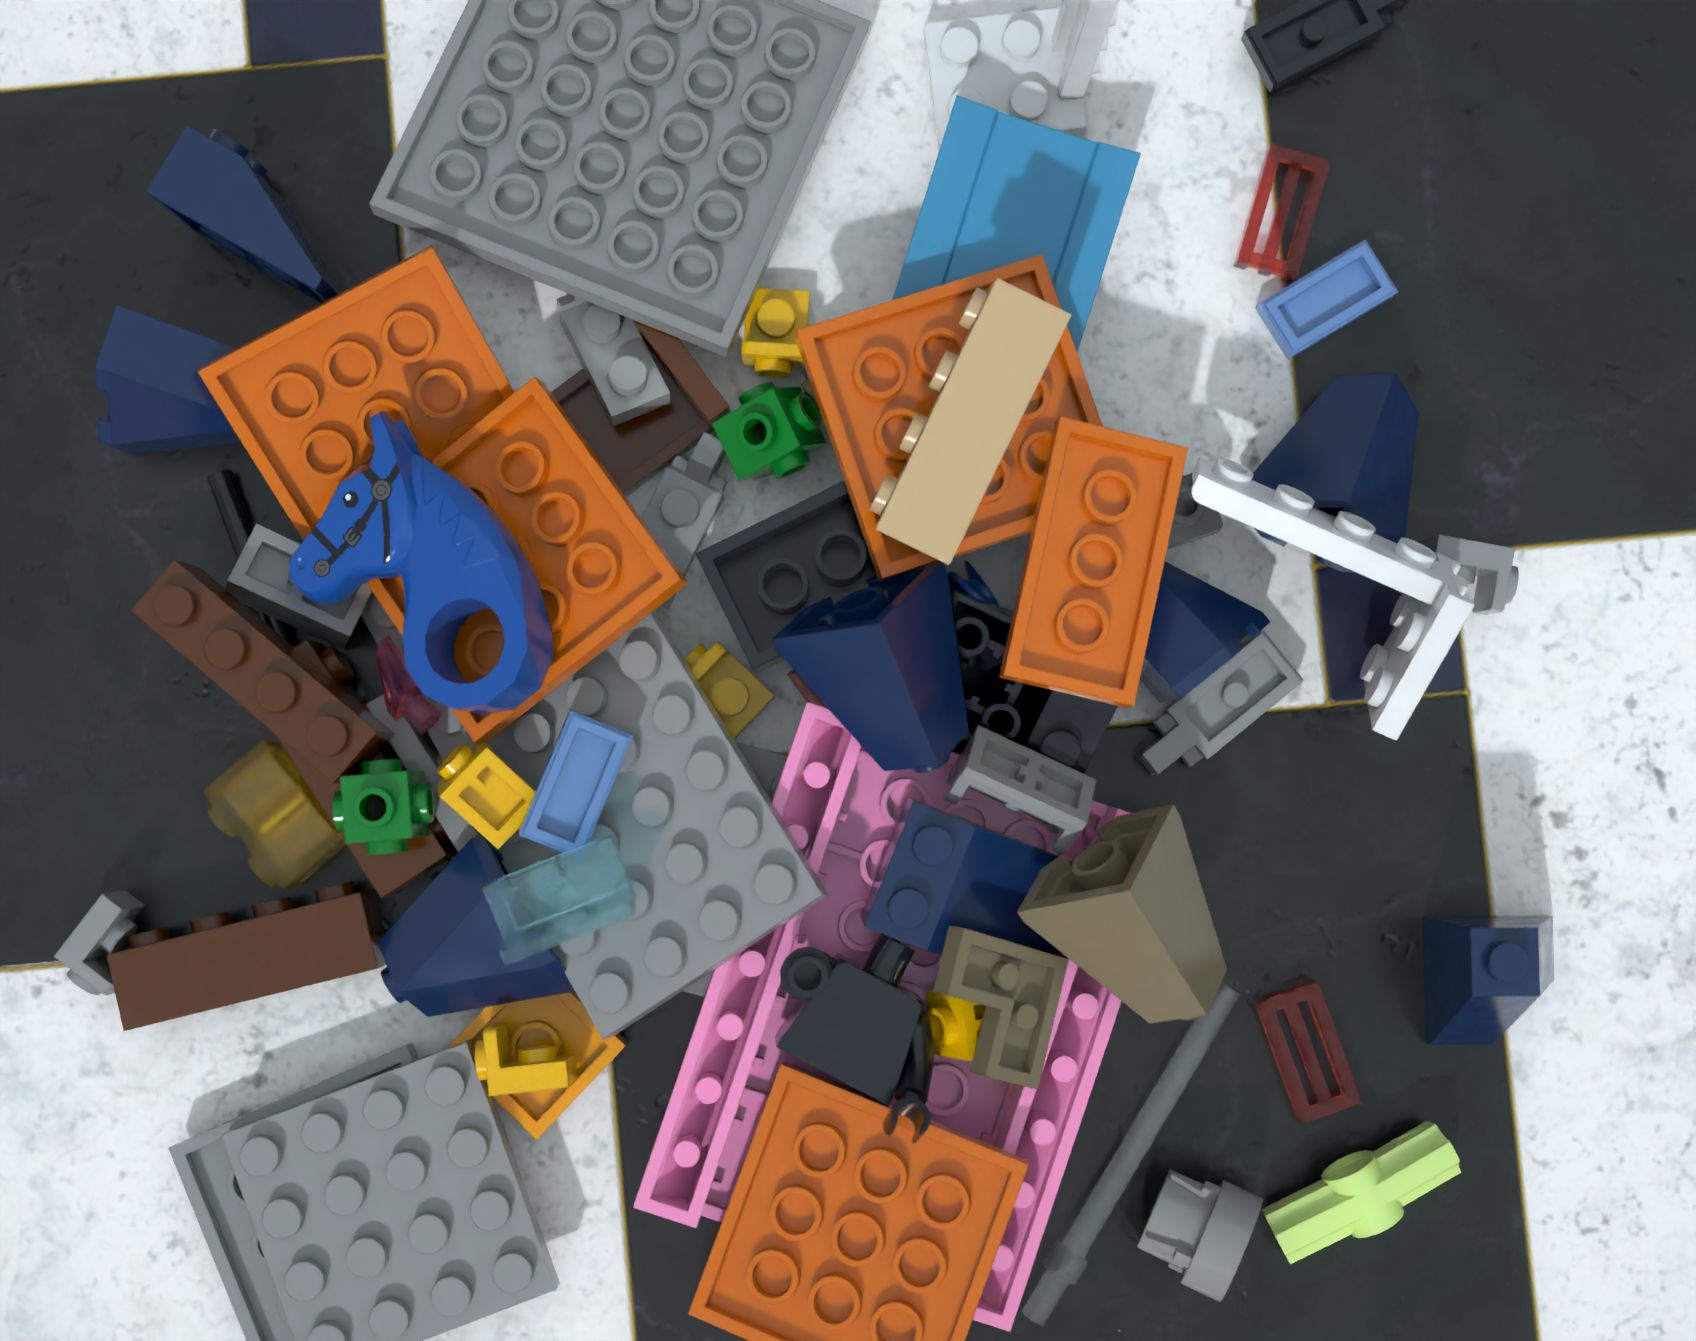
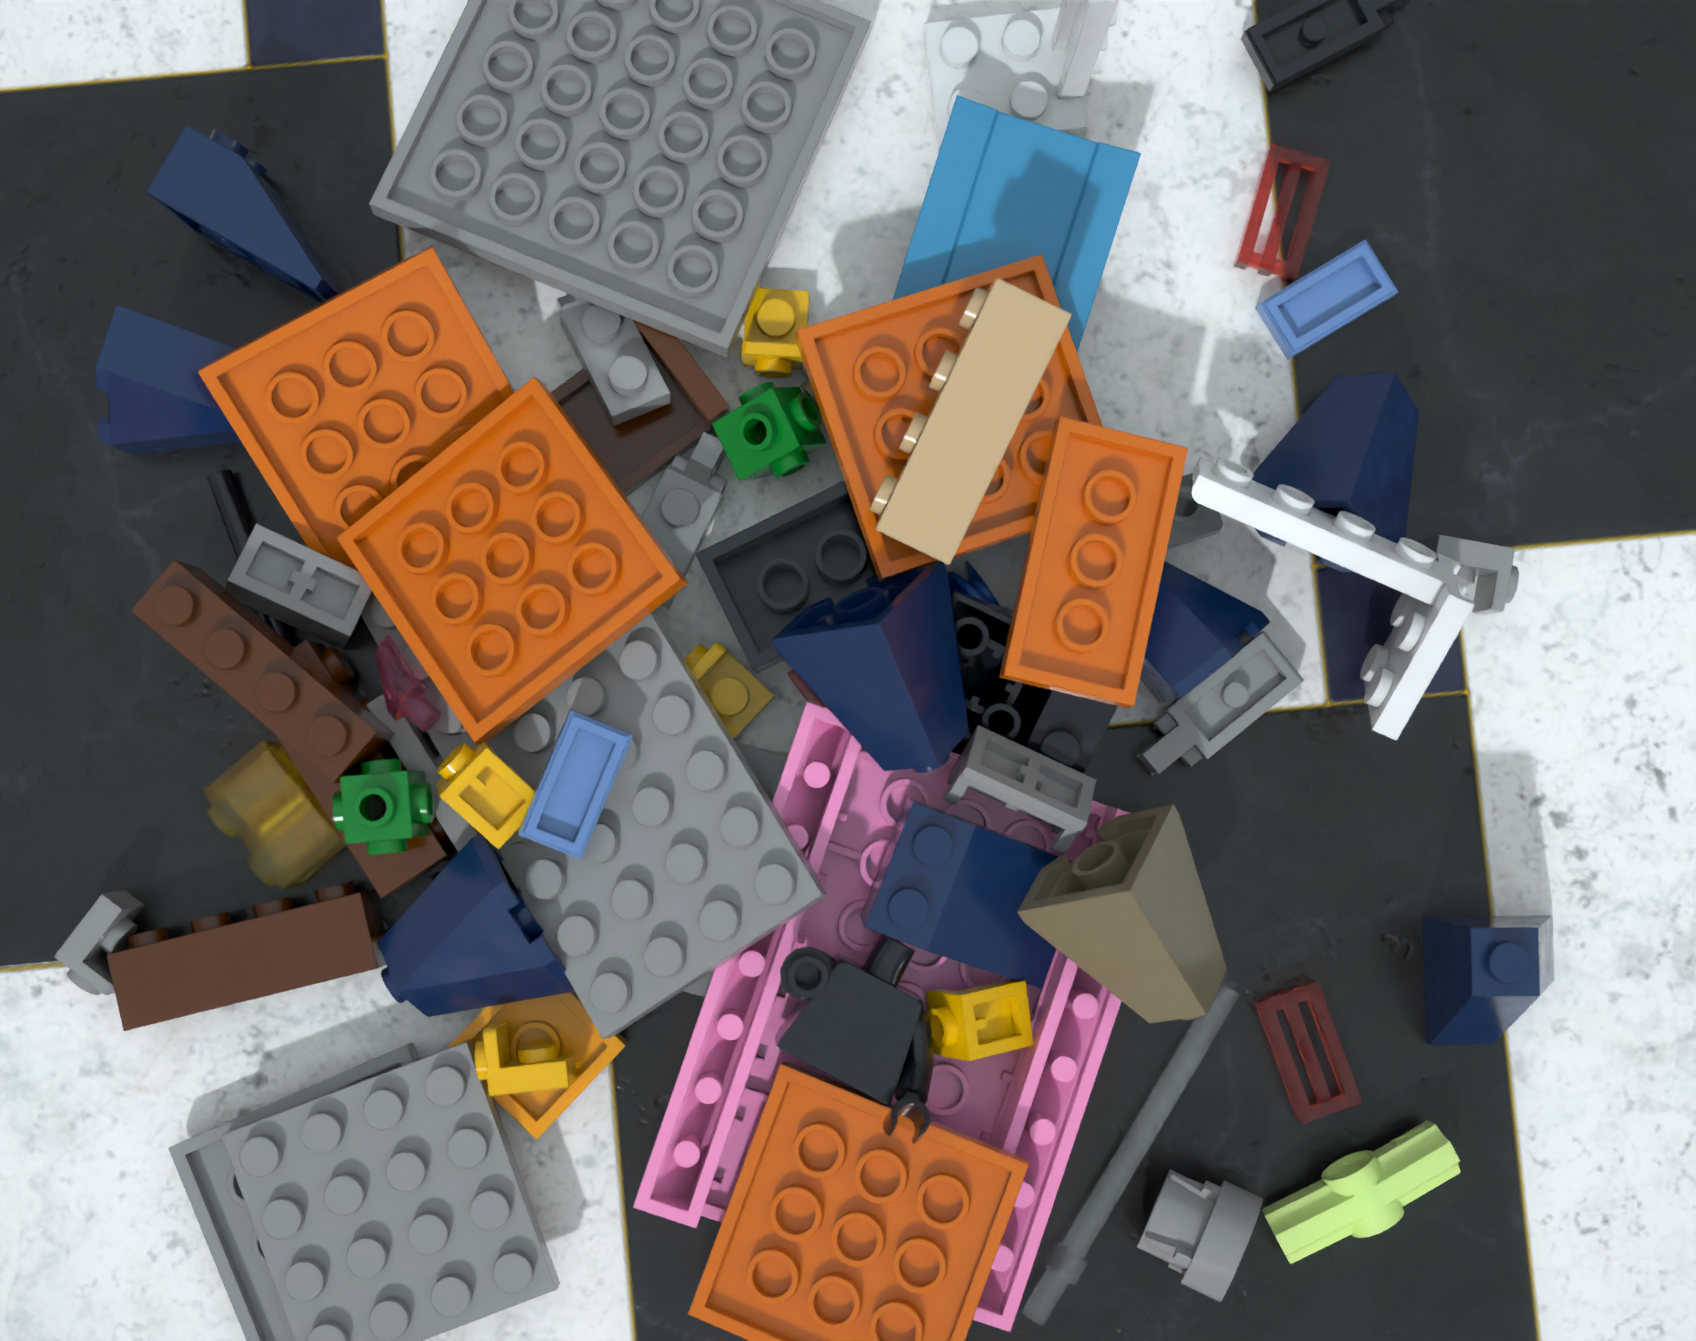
blue animal [289,411,554,714] -> none
clear light blue panel [483,834,636,965] -> none
dark tan plate [933,926,1069,1090] -> none

